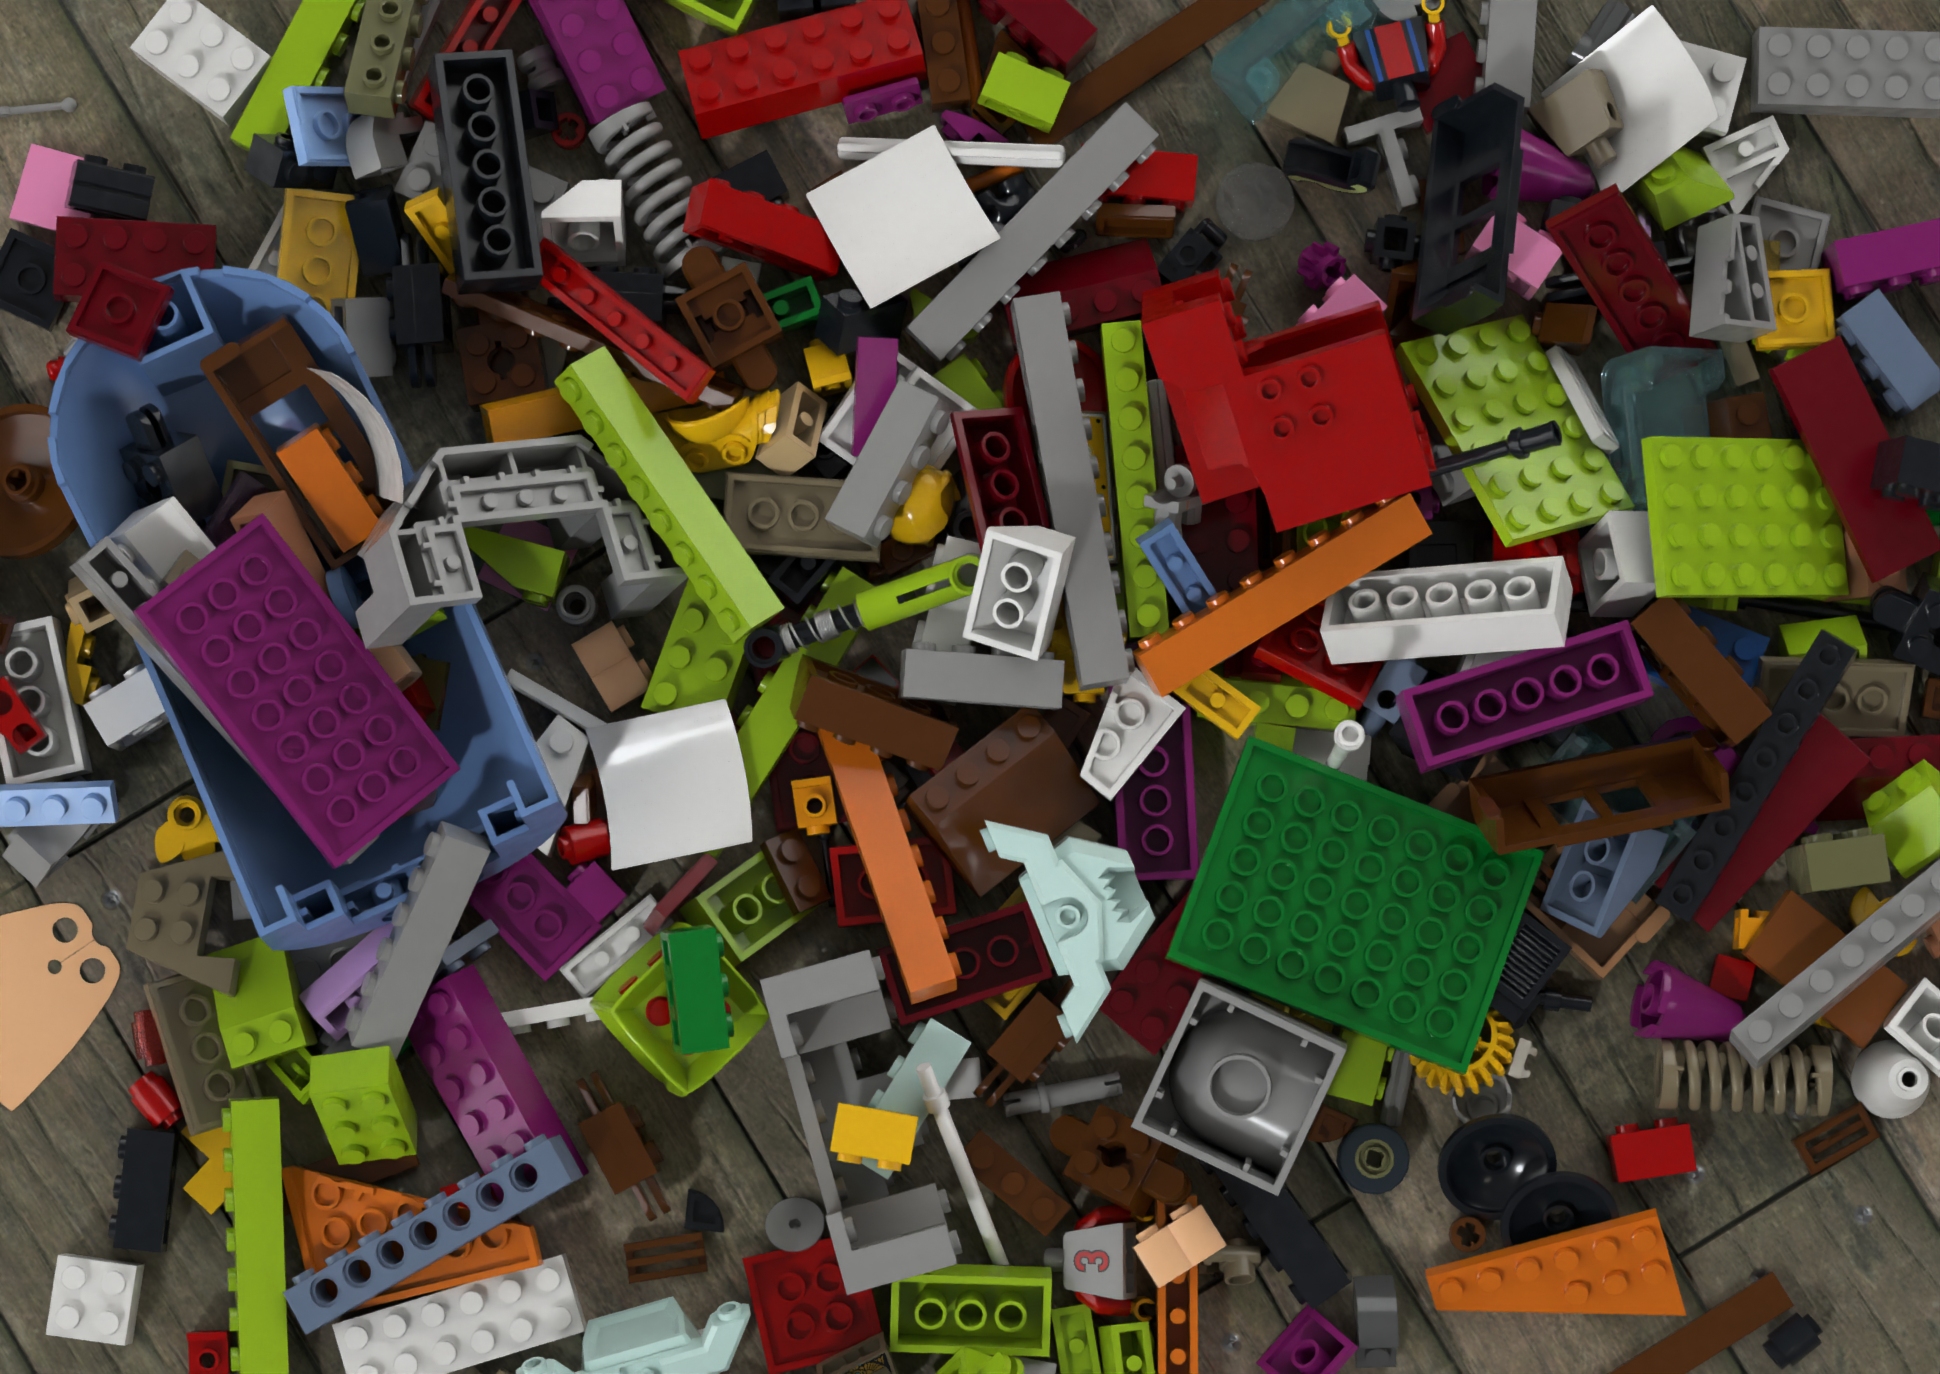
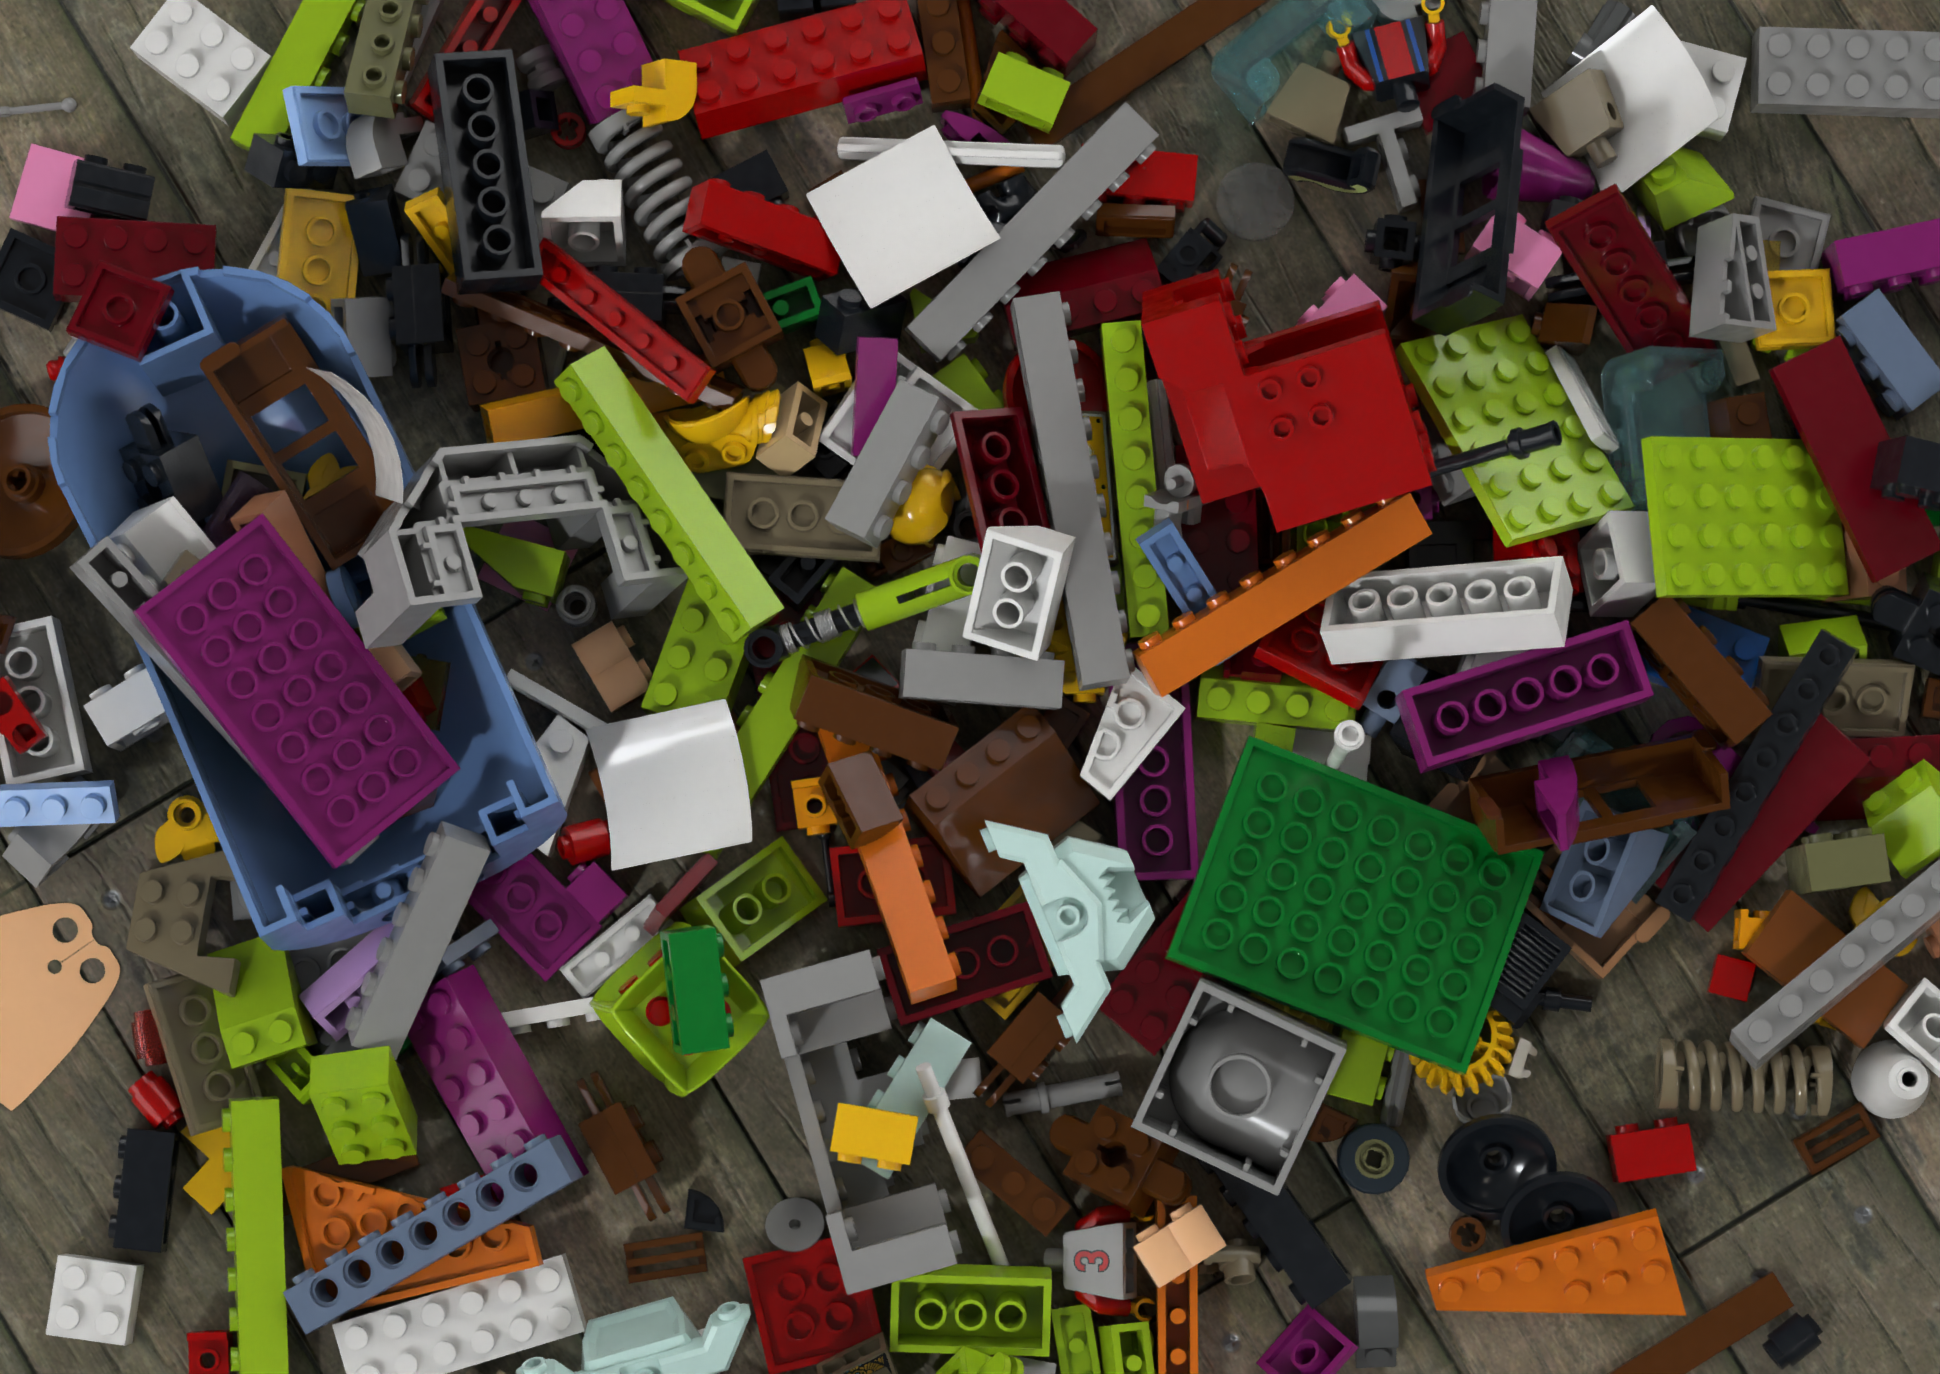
tan brick [65,576,115,633] -> none
yellow slope [66,621,102,707] -> none
orange brick [276,422,385,553] -> none
reddish brown tile [572,773,597,824] -> none
reddish brown plate [759,827,831,916] -> none
yellow plate [1171,669,1261,741] -> none
magenta gear [1297,241,1346,291] -> none
magenta cone [1630,960,1746,1042] -> none
white wing [1701,115,1789,214] -> none
none -> yellow brick [610,58,697,127]
none -> reddish brown brick [818,751,904,850]
none -> magenta slope [1534,755,1580,851]

